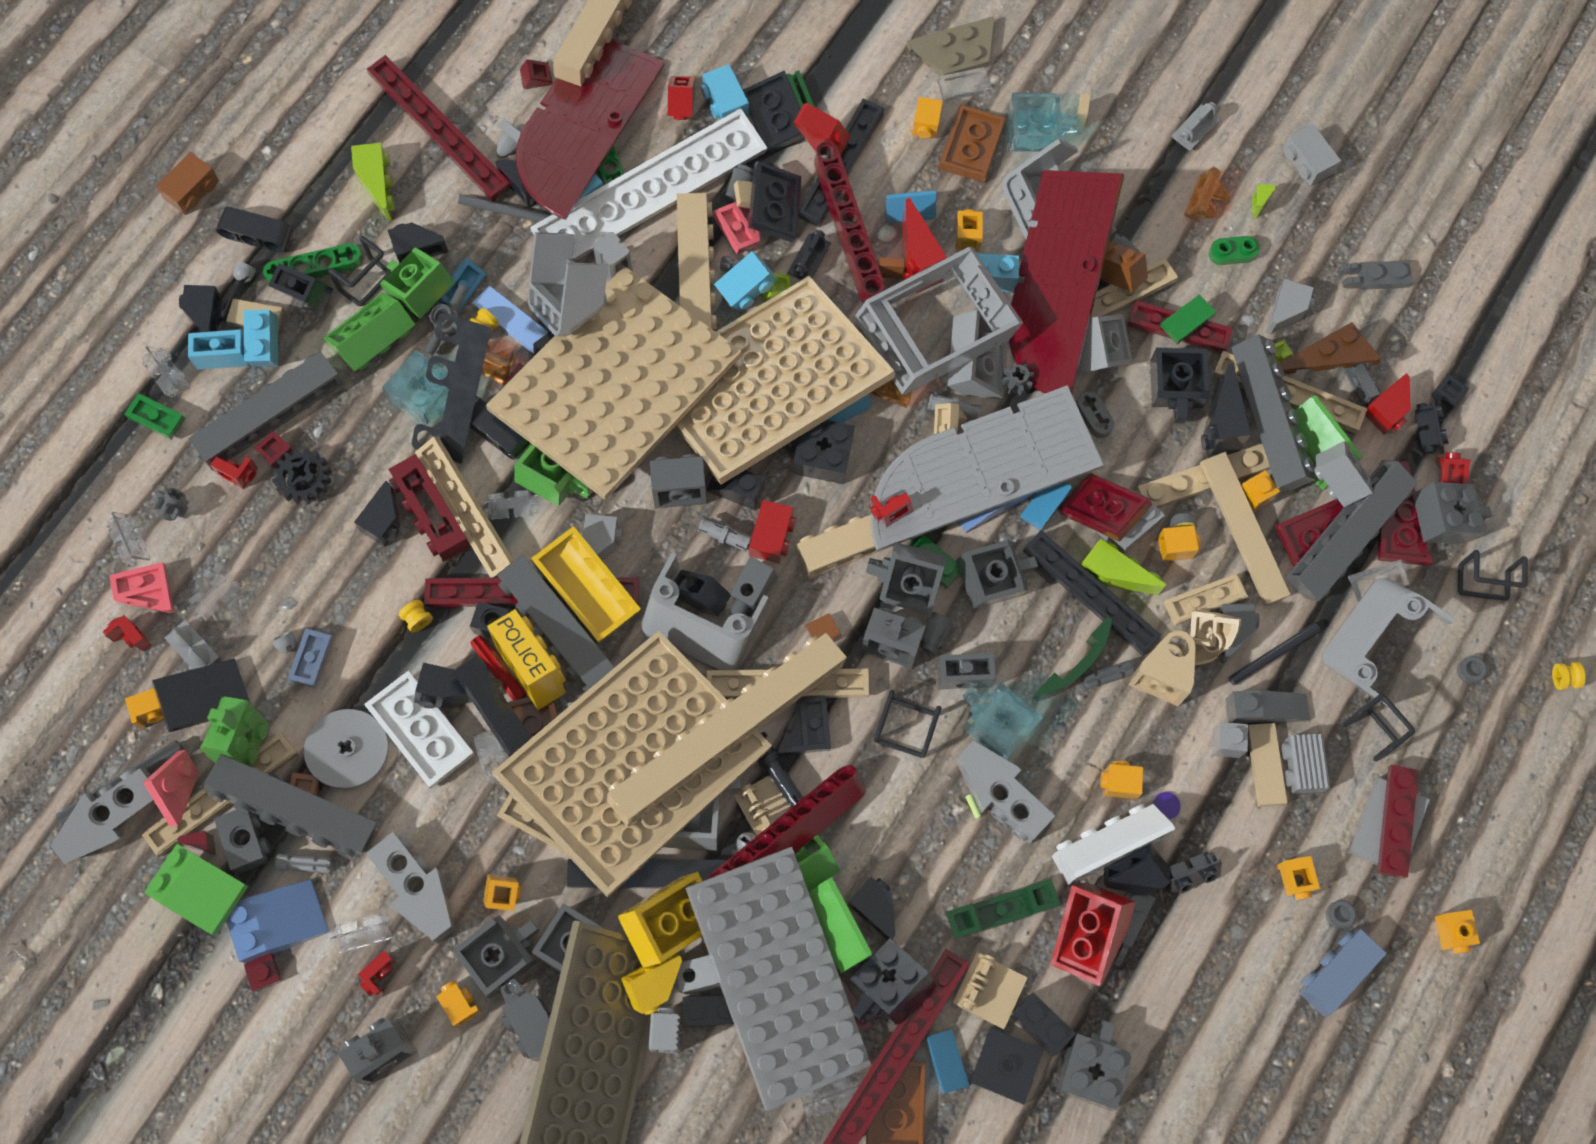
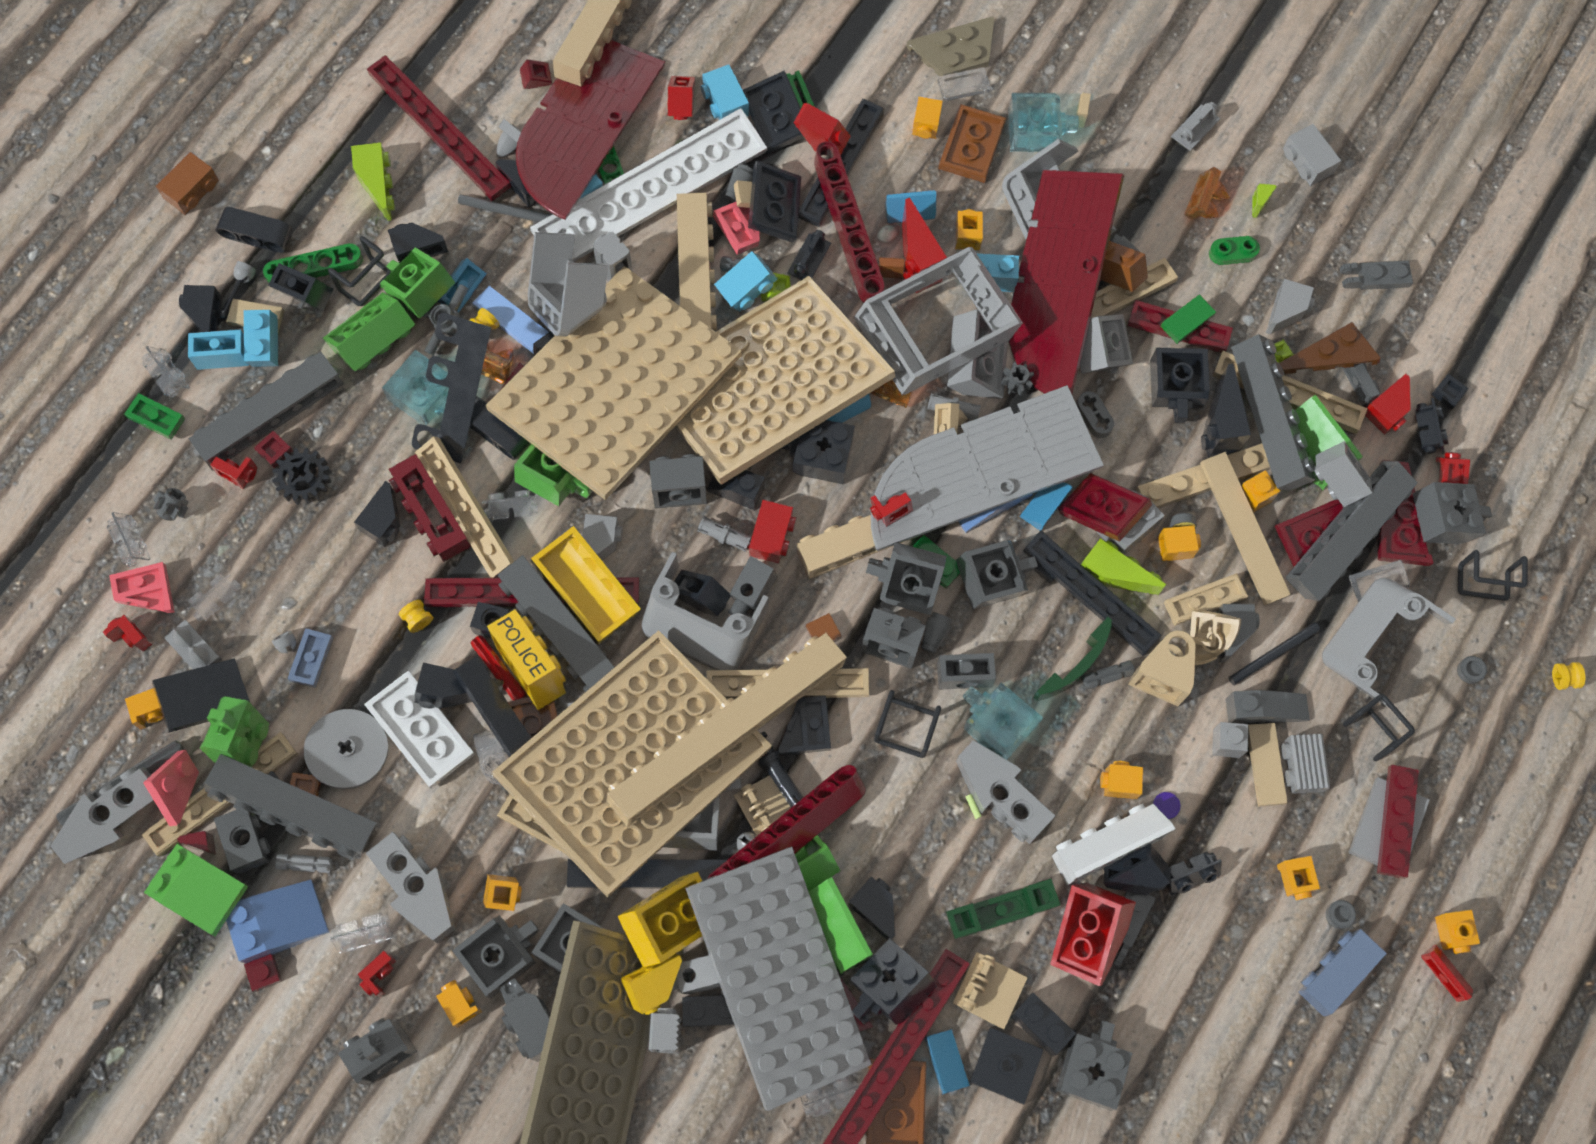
none -> red slope [1421,945,1473,1002]

